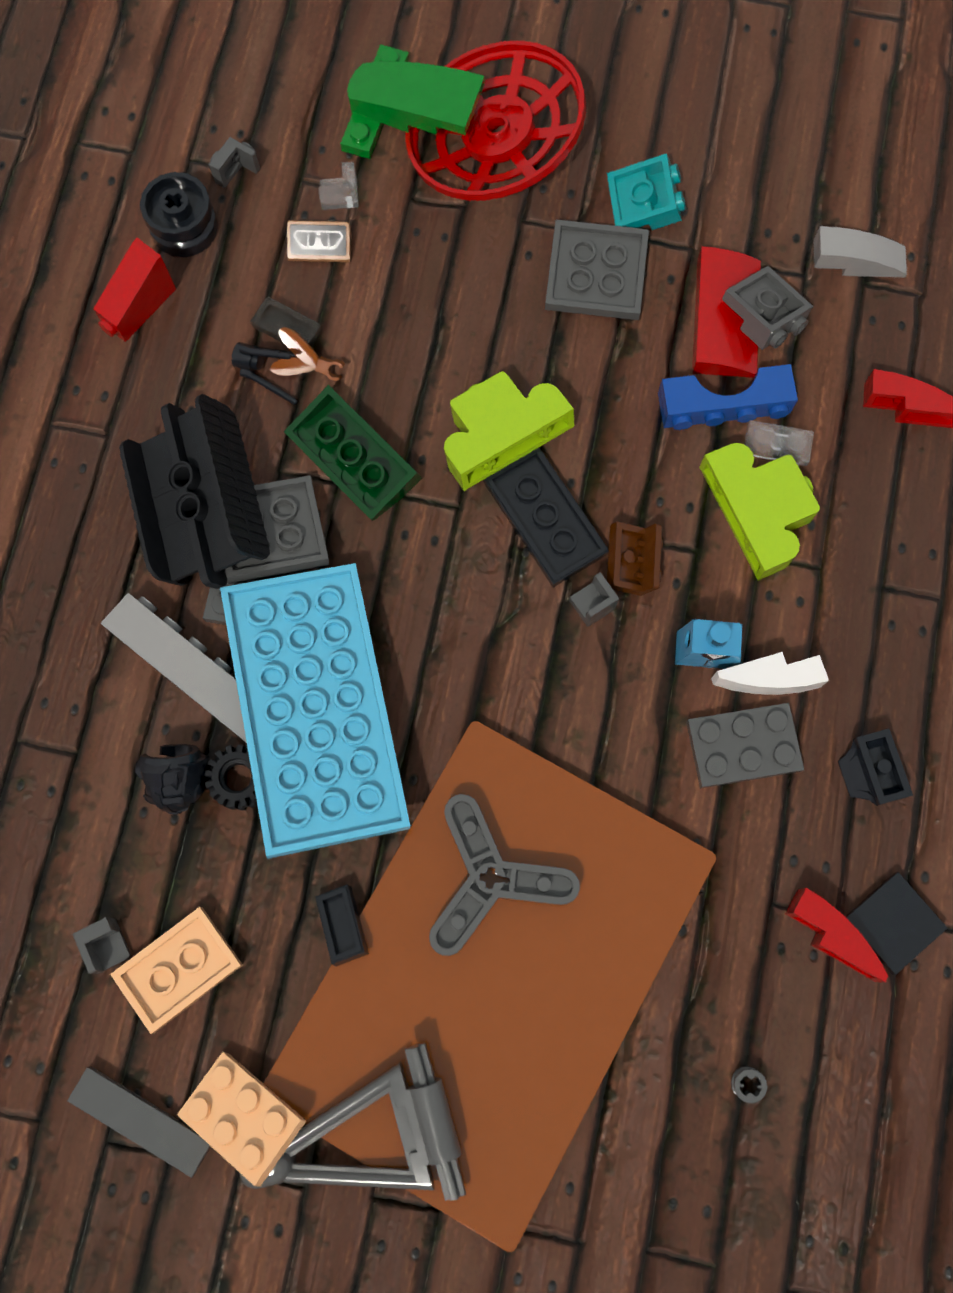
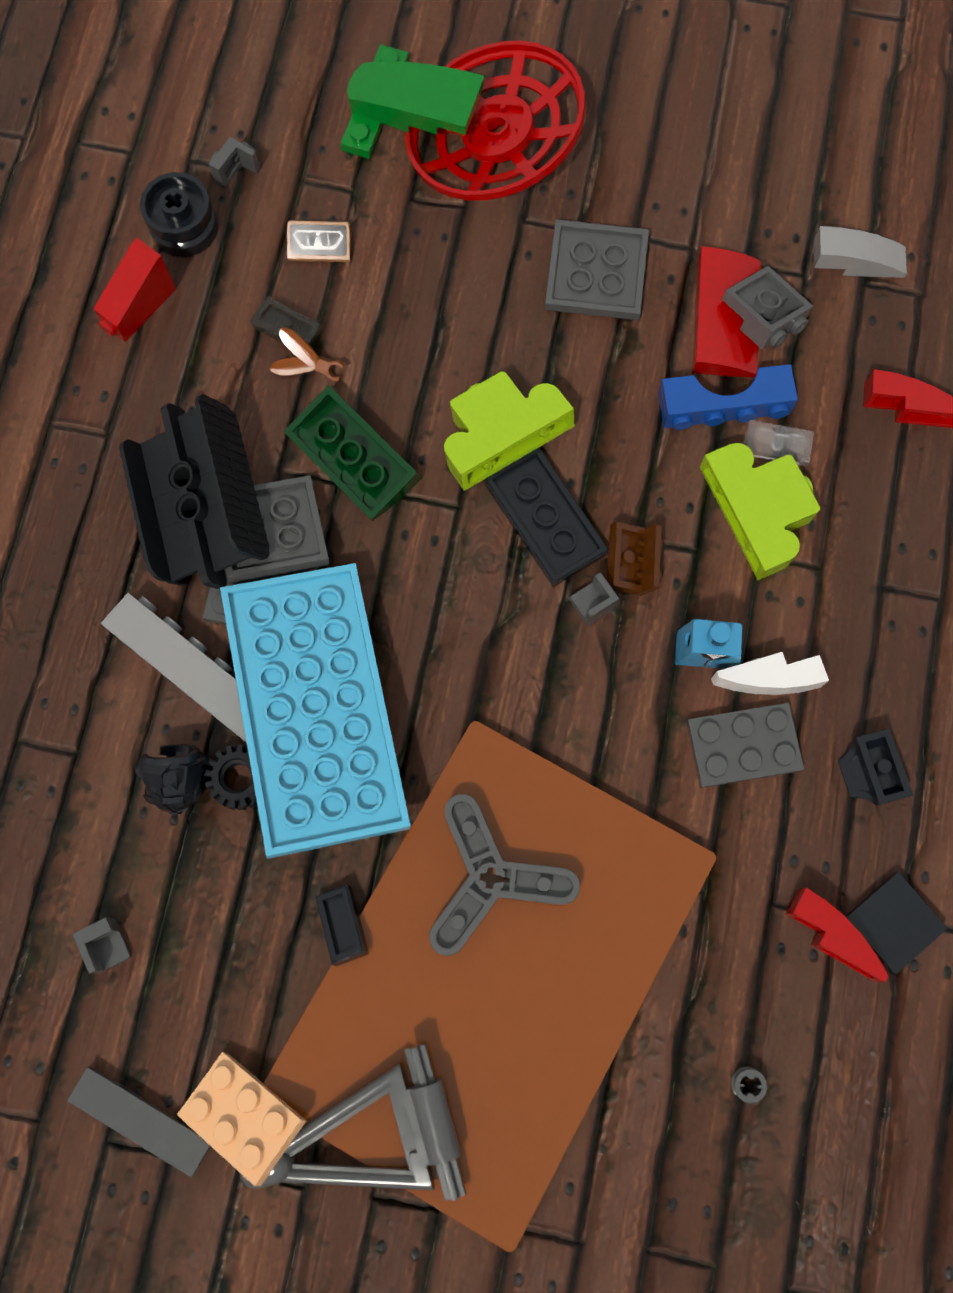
light nougat plate [110,907,243,1034] -> none
black plant [232,342,298,405] -> none
clear panel [318,162,359,210] -> none
teal plate [607,153,686,230] -> none

